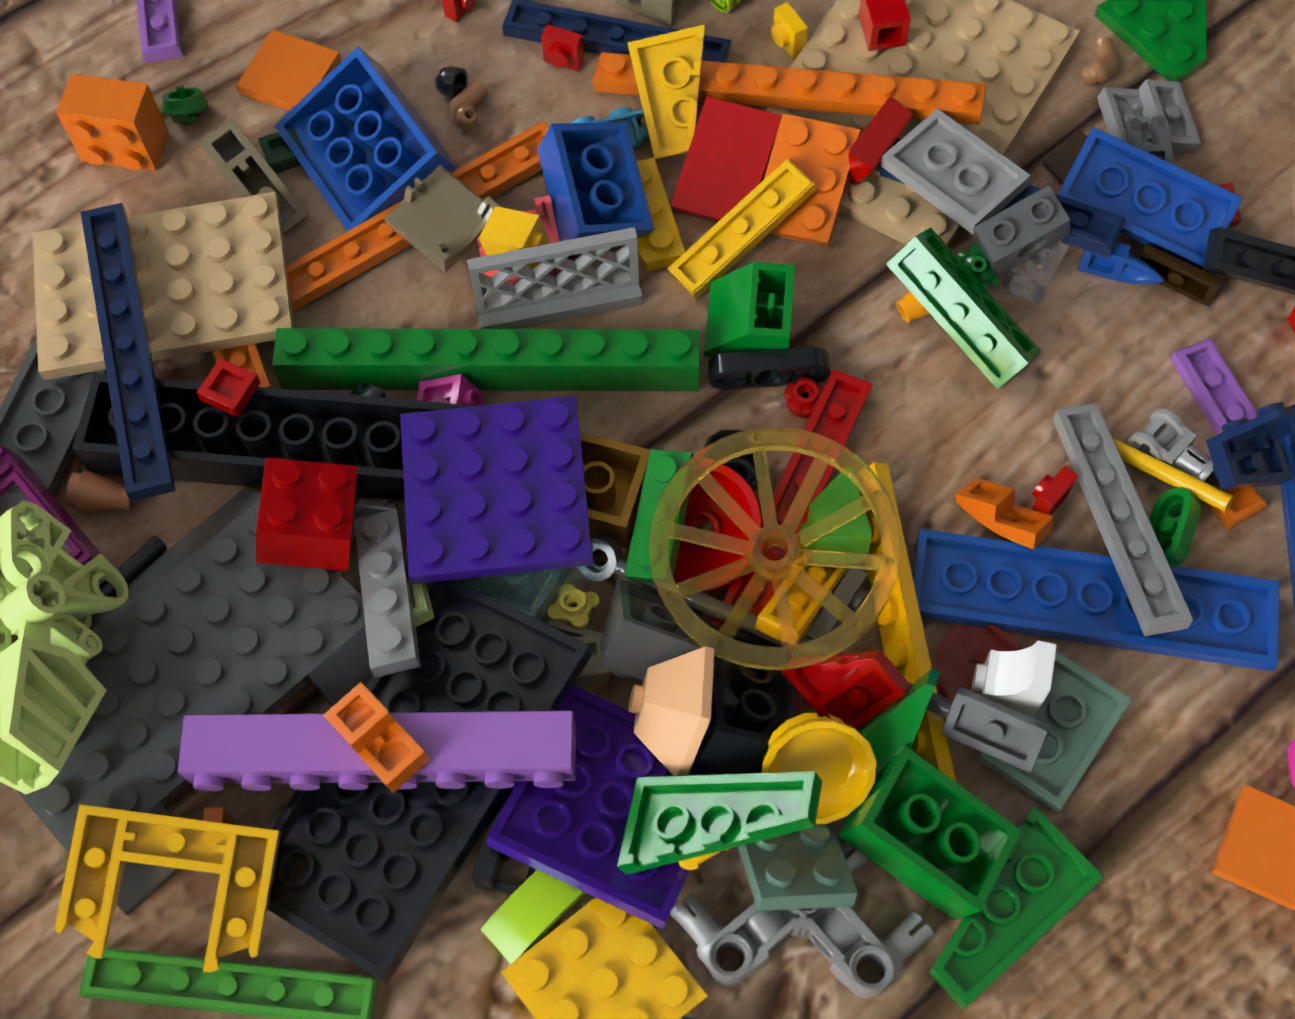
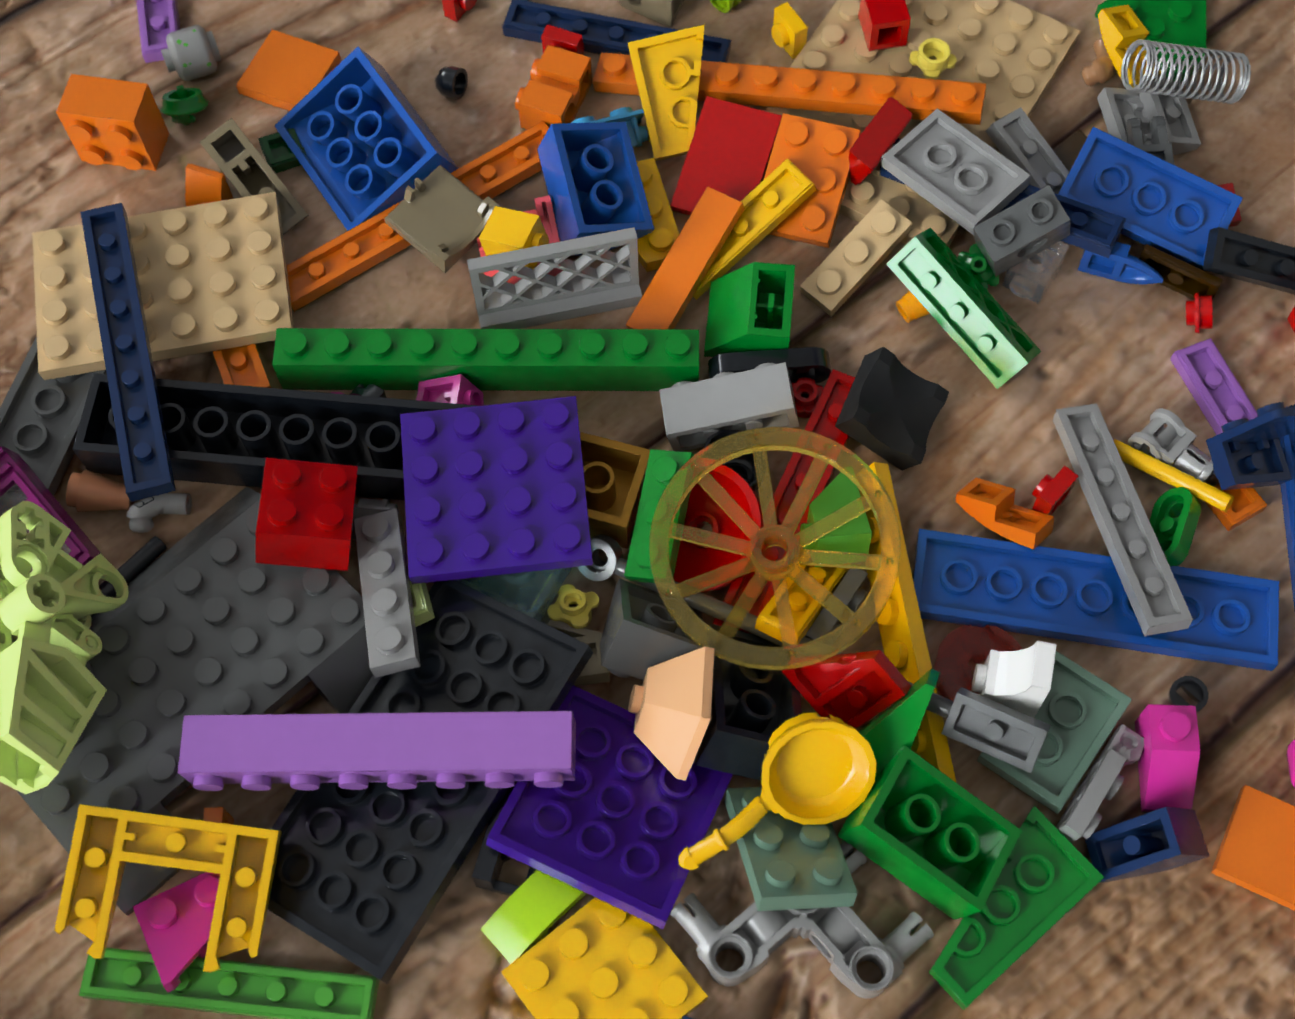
red plate [196,358,261,417] -> none
orange slope [323,682,431,793] -> none
medium nougat arm [450,80,488,131] -> none
wing [617,771,822,875] -> none
none -> light grey arm [126,493,192,533]
none -> dark pink wing [133,872,220,993]
none -> light grey head [161,25,222,81]
none -> orange slope [185,163,233,207]
none -> orange brick [515,45,592,130]
none -> orange tile [626,186,745,329]
none -> light grey brick [659,362,800,452]
none -> tan plate [800,199,912,317]
none -> black brick [835,347,949,470]
none -> light yellow plate [909,38,956,79]
none -> light grey plate [985,107,1069,194]
none -> light grey hinge [1056,724,1144,843]
none -> dark blue slope [1085,806,1210,883]
none -> yellow slope [1098,4,1161,87]
none -> light grey piece [1121,39,1251,104]
none -> dark pink slope [1134,704,1200,812]
none -> black hinge [1169,676,1209,713]
none -> red plate [1186,292,1213,333]

